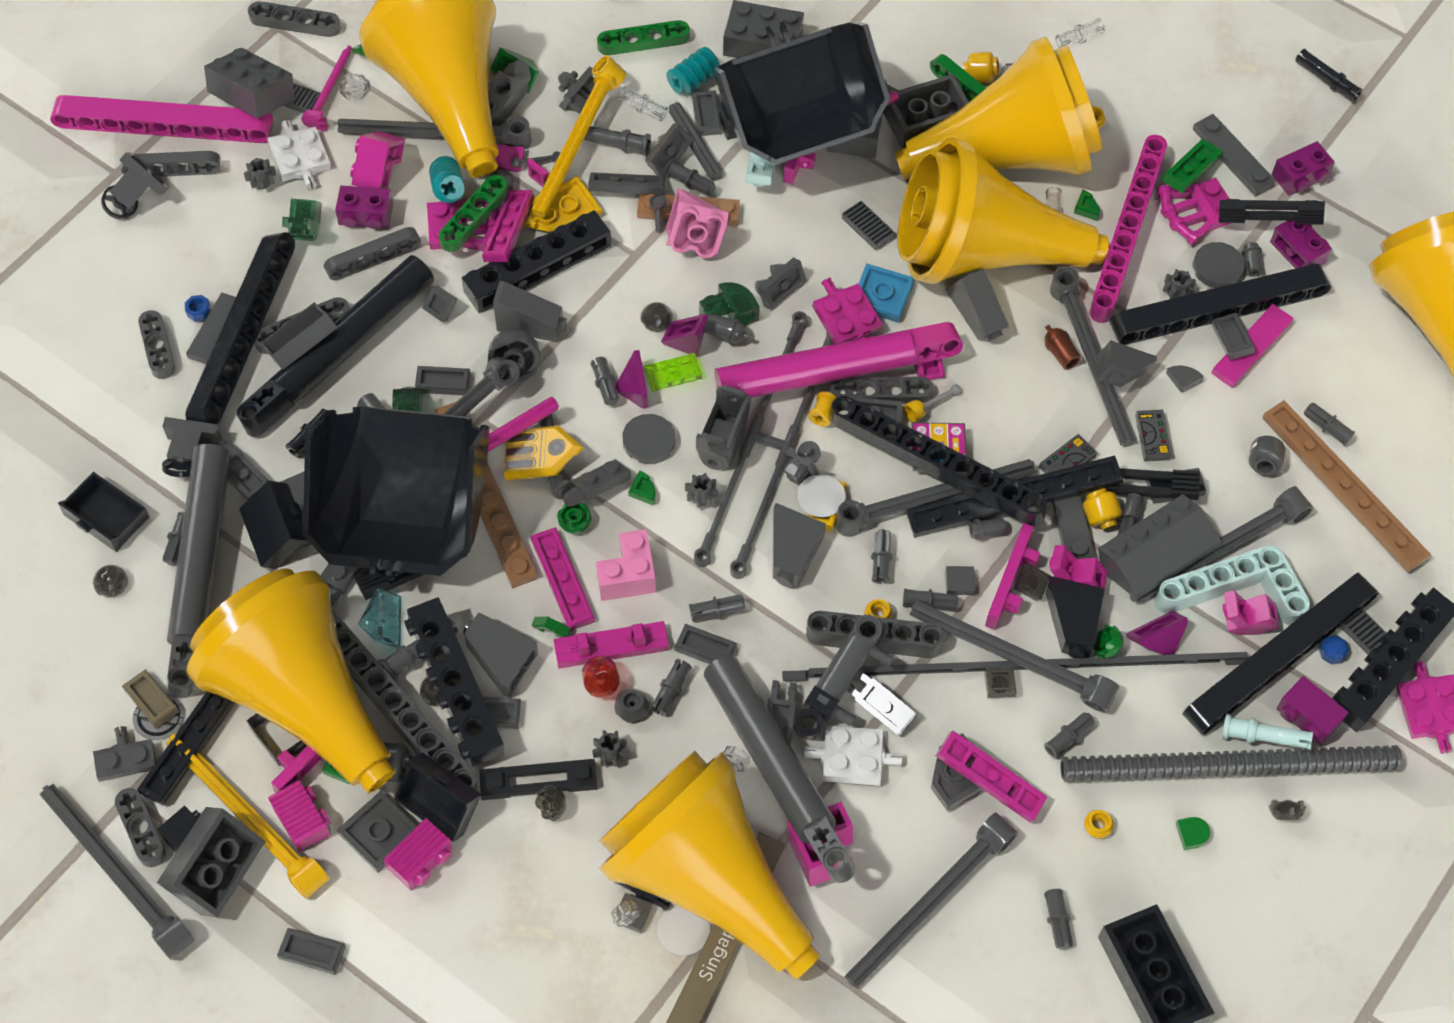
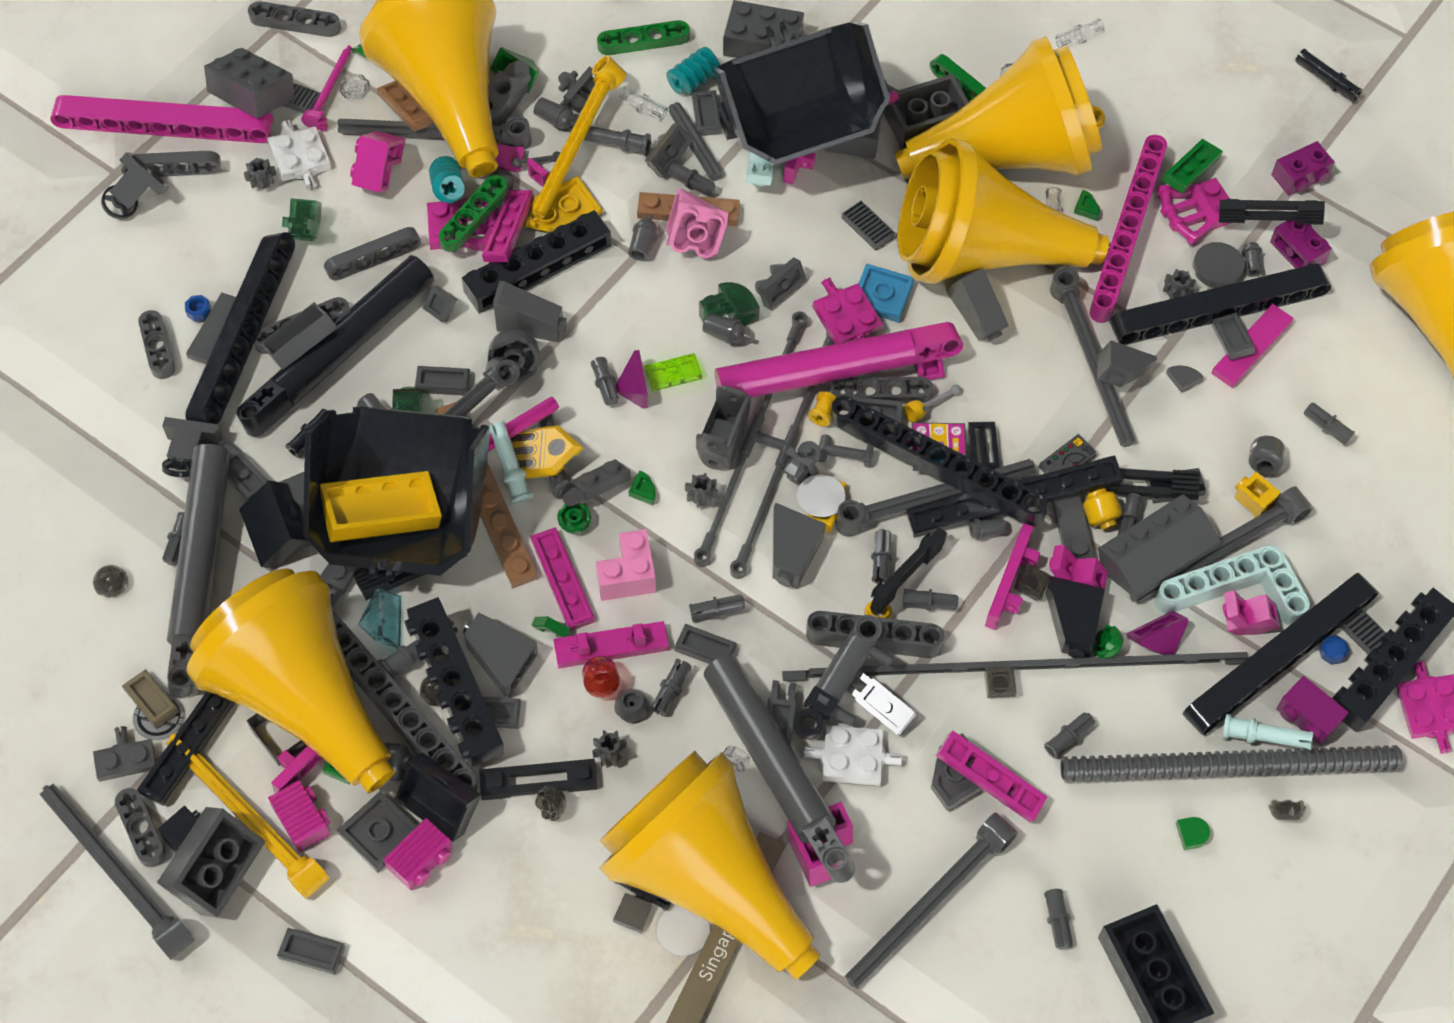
black container [58,471,150,552] -> none
magenta brick [335,185,393,229] -> none
dark grey tile [588,172,665,195] -> none
clear tile [611,899,641,927] -> none
dark grey tile [622,414,675,464] -> none
clear smoke plate [640,302,673,332] -> none
dark grey hand [649,194,668,231] -> none
magenta slope [661,314,708,357] -> none
dark grey piece [909,600,1120,713] -> none
dark grey tile [945,566,975,595] -> none
yellow head [963,51,1000,84] -> none
copper piece [1044,325,1082,370] -> none
yellow plate [1084,810,1114,839] -> none
dark grey tile [1135,409,1172,461] -> none
dark grey plate [1193,114,1276,196] -> none
medium nougat plate [1262,400,1431,573] -> none
none -> yellow slope [320,471,442,542]
none -> medium nougat tile [377,81,434,132]
none -> light aqua pin [489,421,534,504]
none -> dark grey piece [534,97,576,130]
none -> dark grey piece [628,215,658,261]
none -> dark grey piece [818,434,874,468]
none -> black container [870,527,948,614]
none -> black tile [968,422,1000,469]
none -> yellow brick [1234,472,1281,518]

